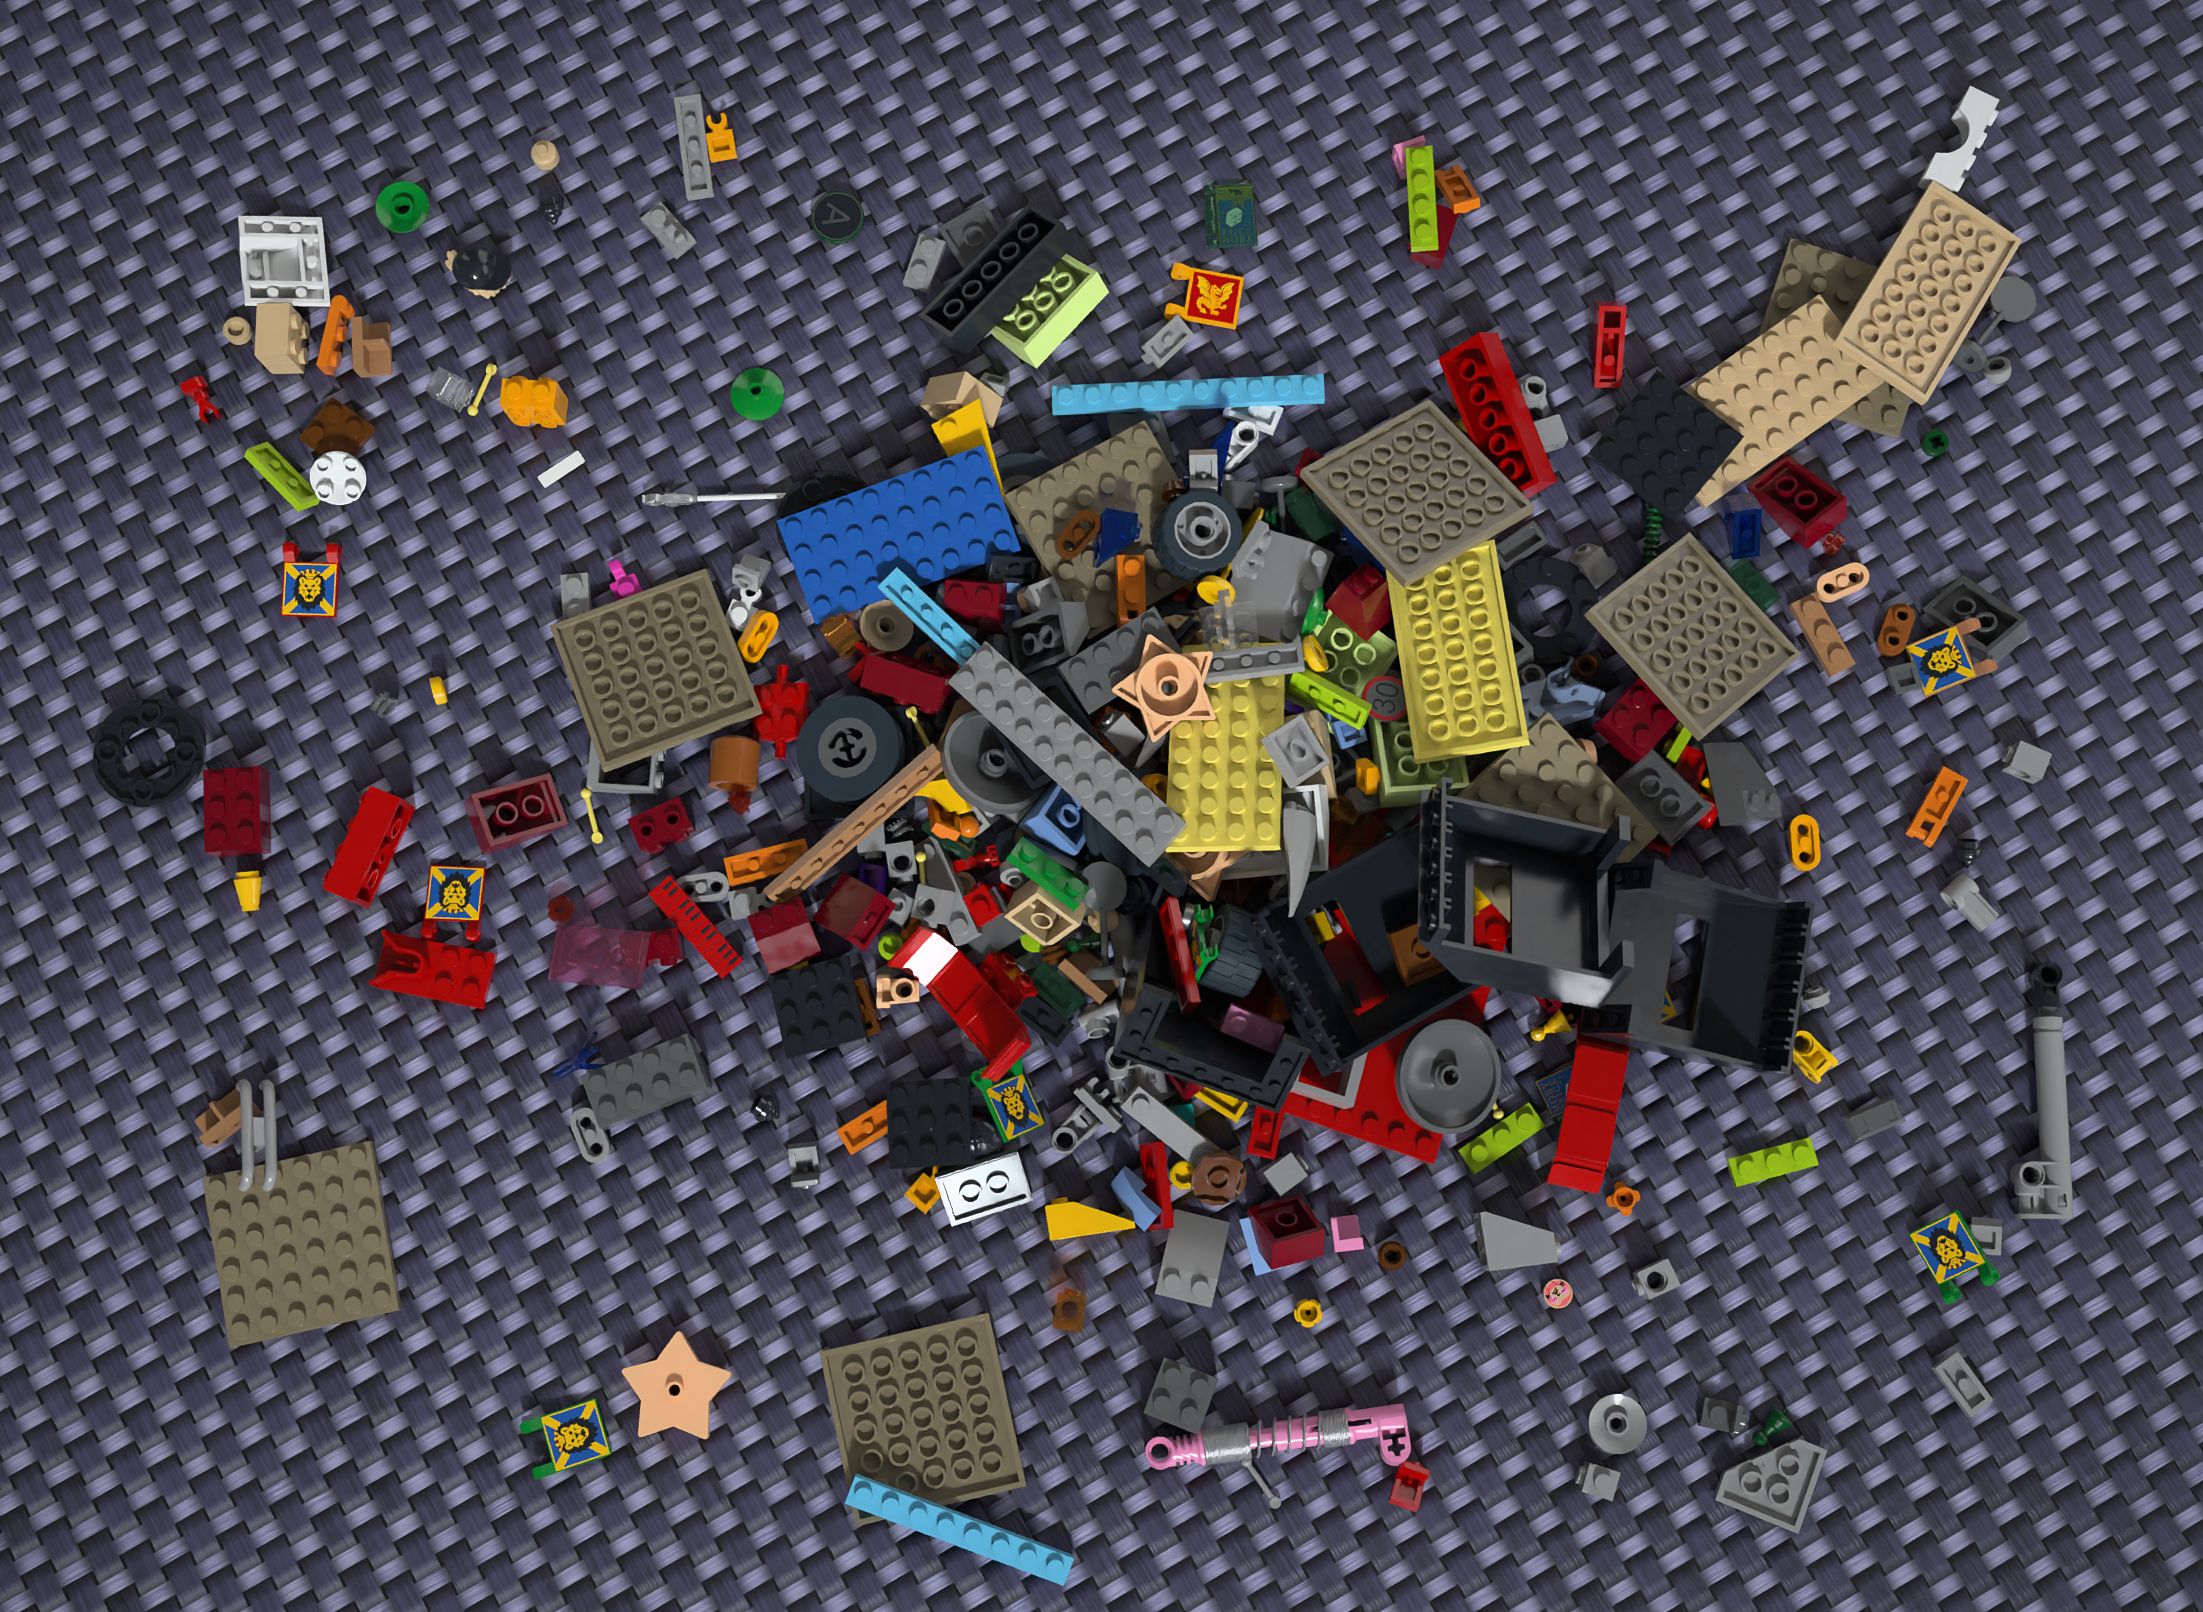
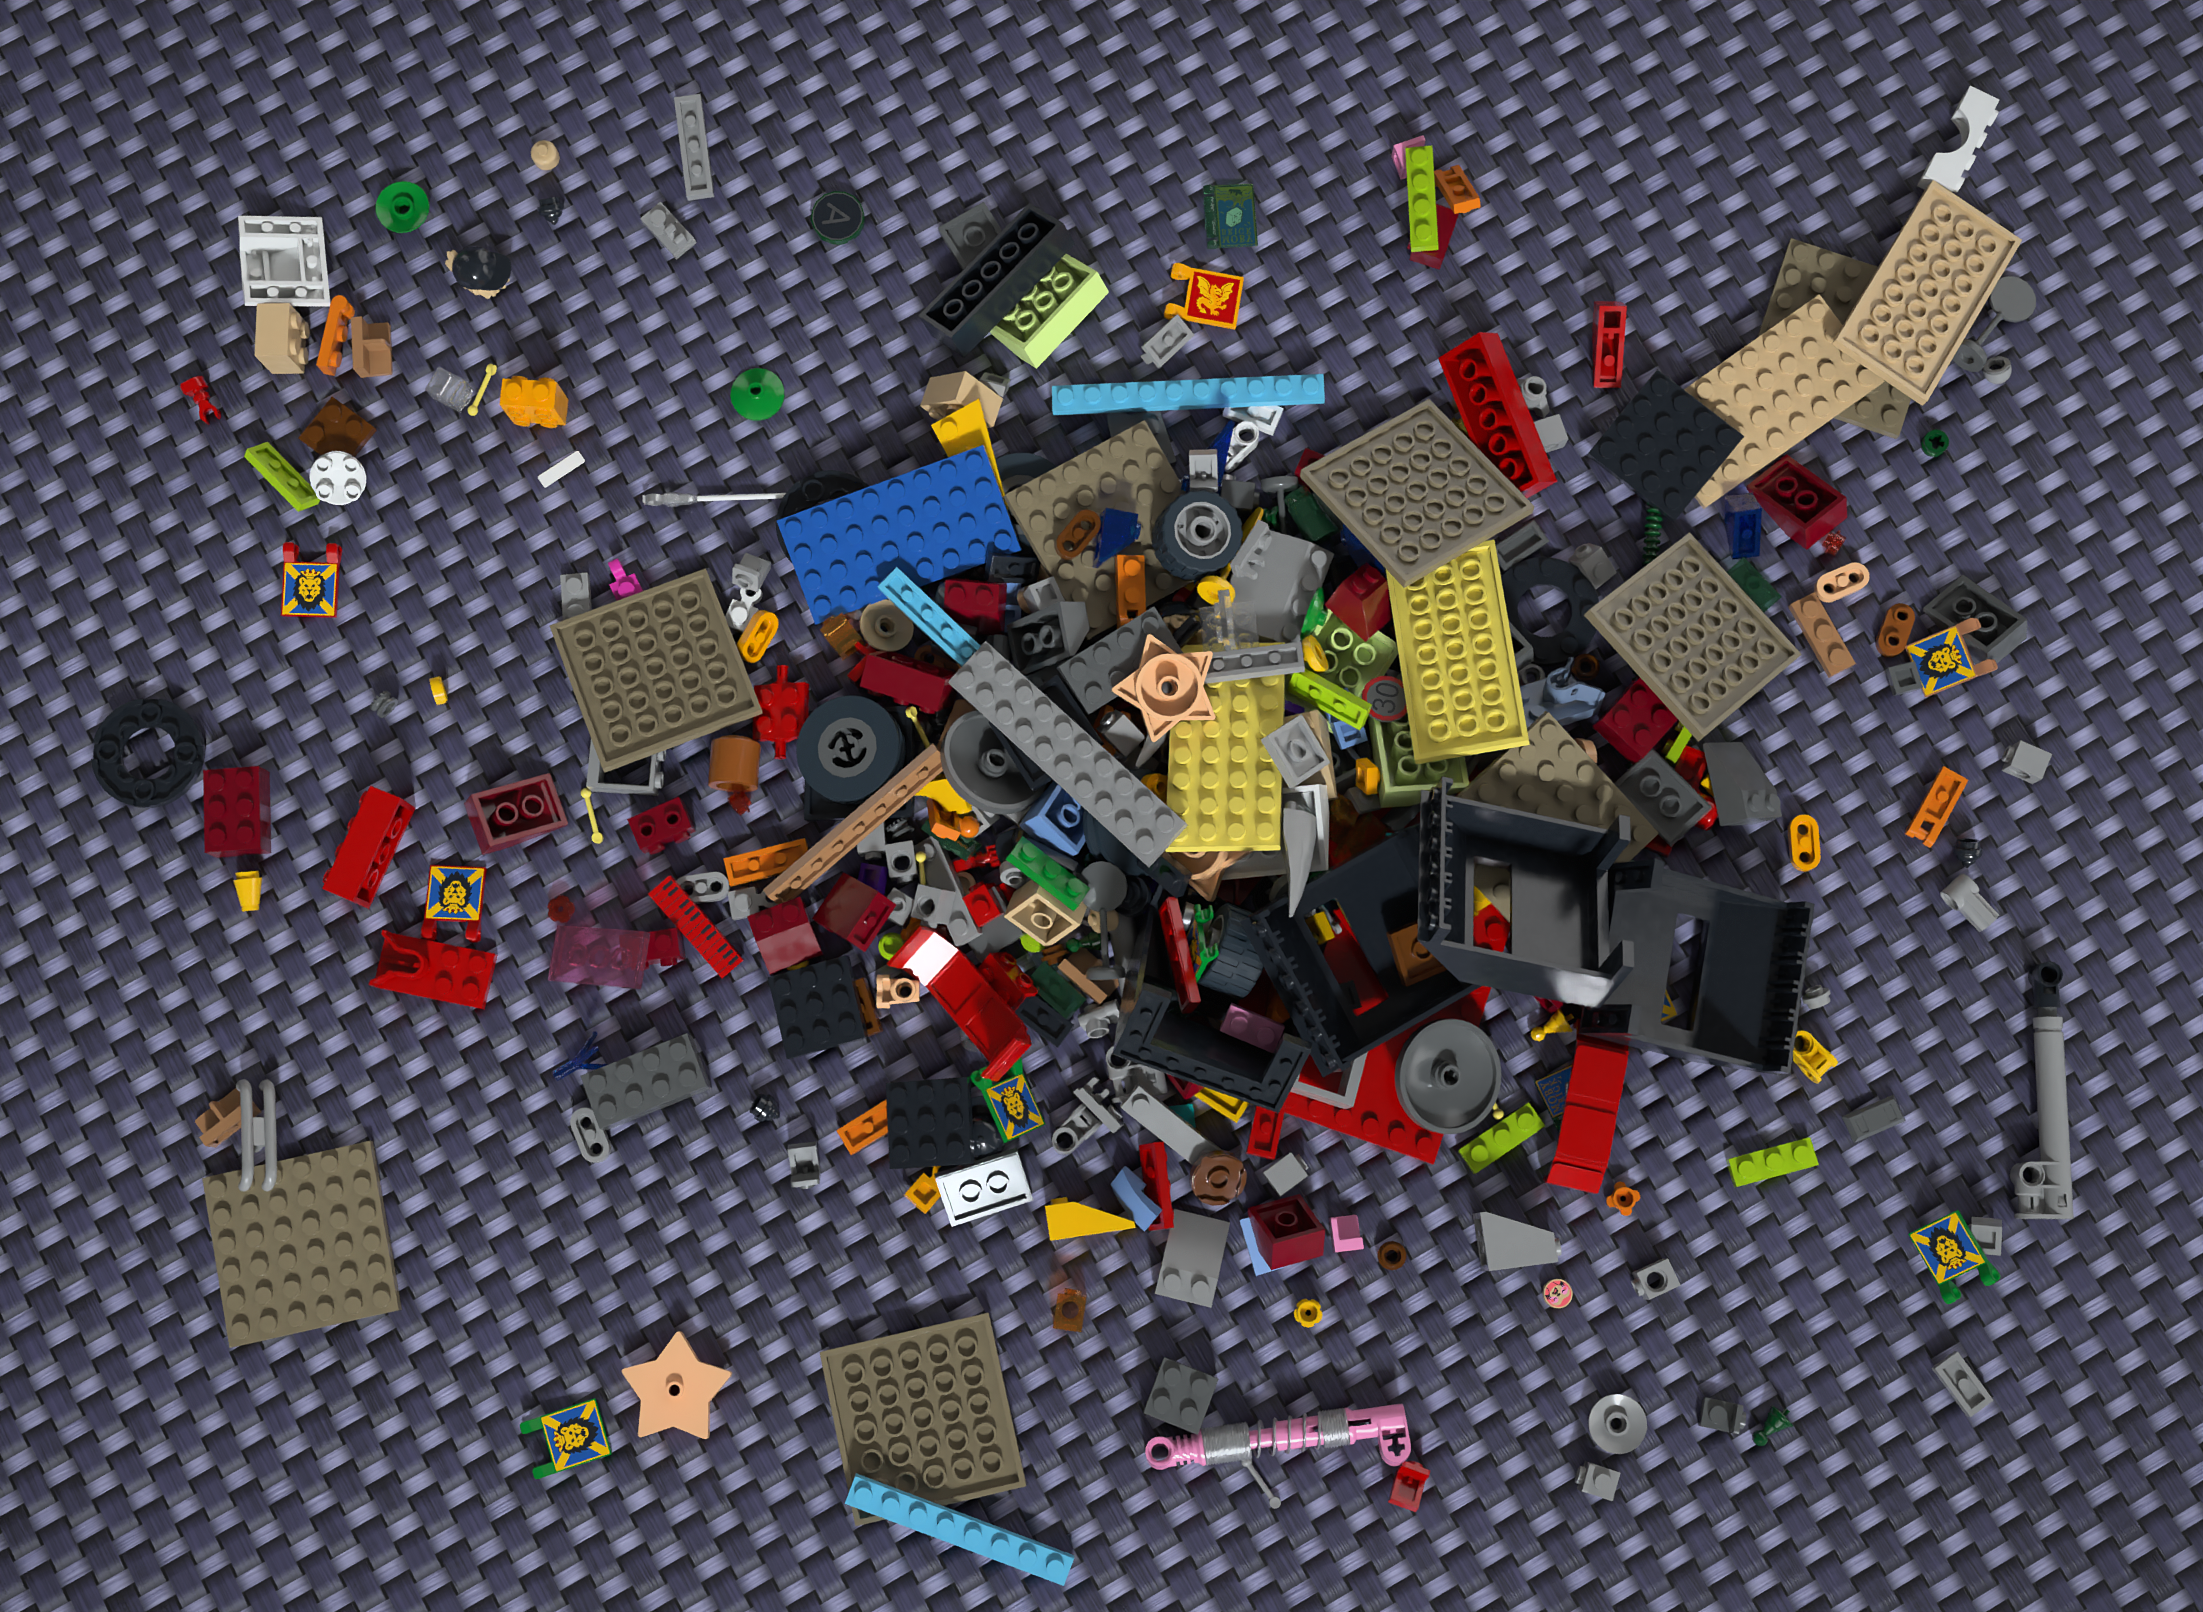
tan tile [223,316,253,345] -> none
light orange plate [706,113,738,163] -> none
light grey plate [903,233,946,293] -> none
reddish brown plate [1161,480,1188,504] -> none
yellow tile [1170,1160,1193,1189] -> none
light grey plate [1713,1438,1827,1534] -> none

